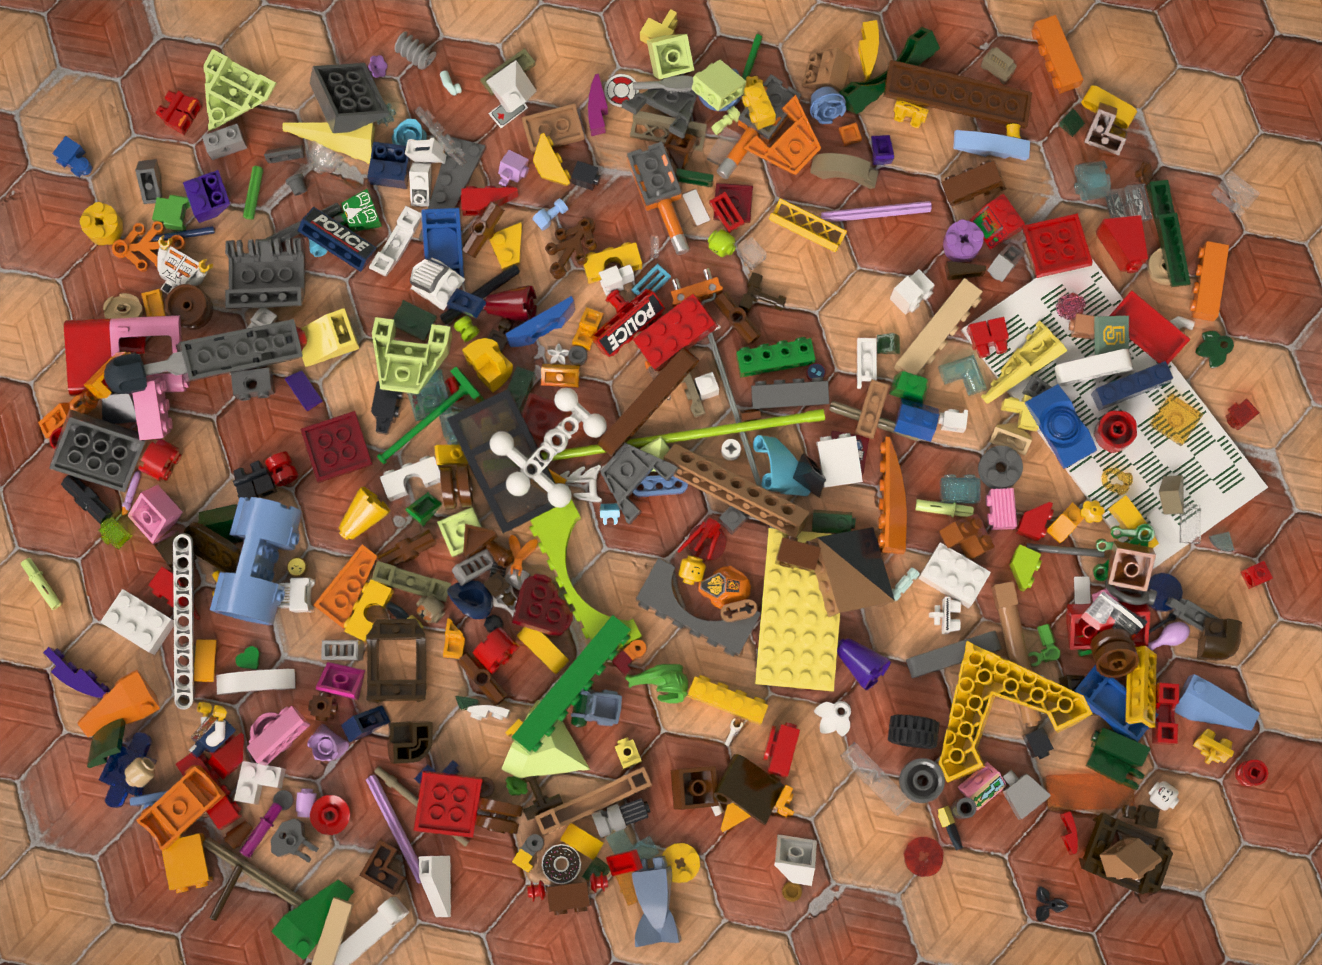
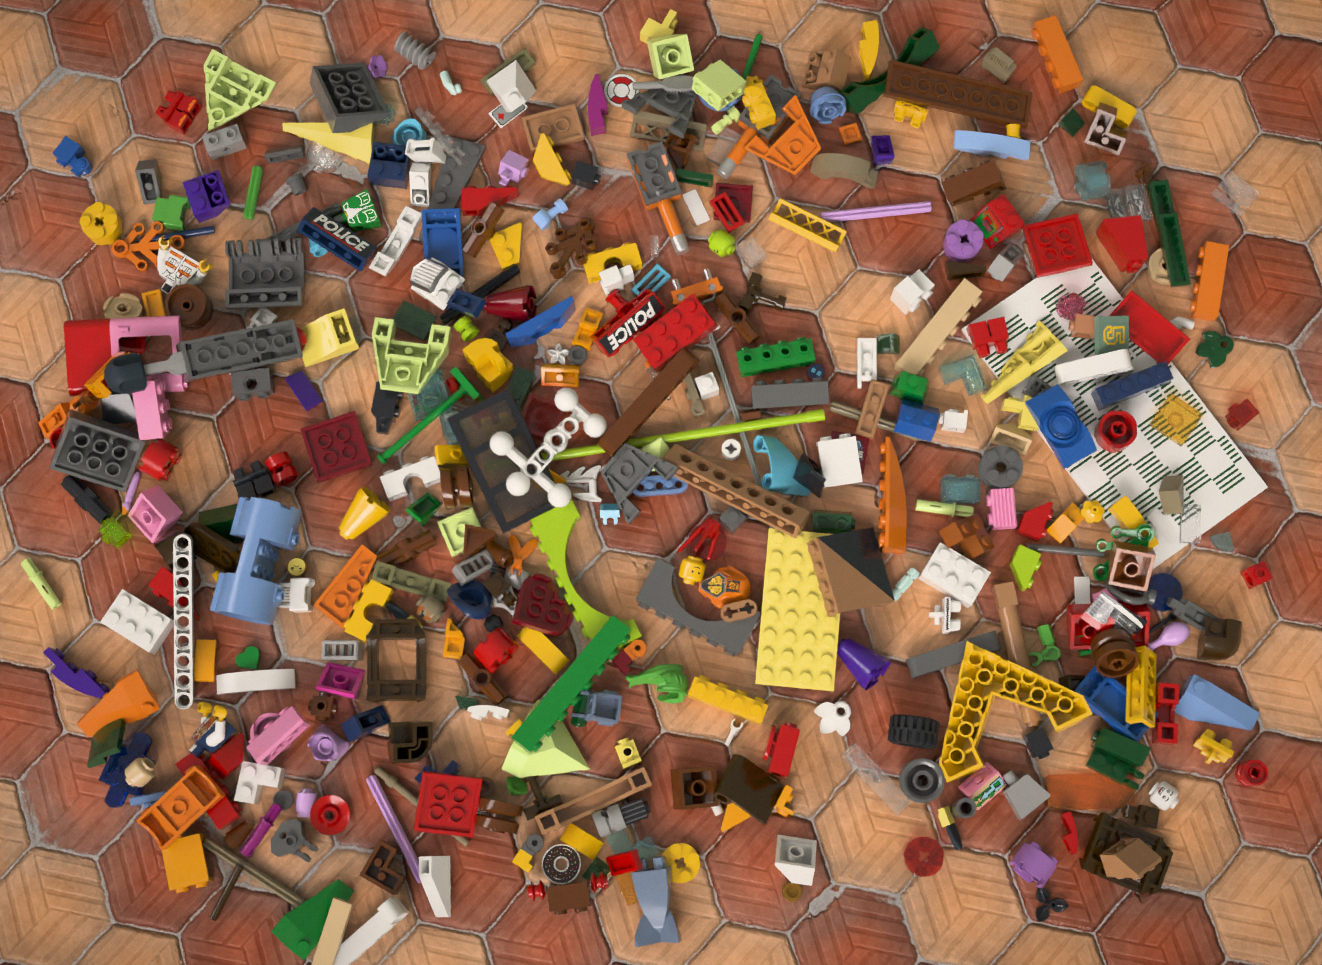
reddish brown brick [775,536,821,573] -> none
clear yellow piece [1101,468,1133,495] -> none
none -> medium lavender brick [1009,842,1058,888]

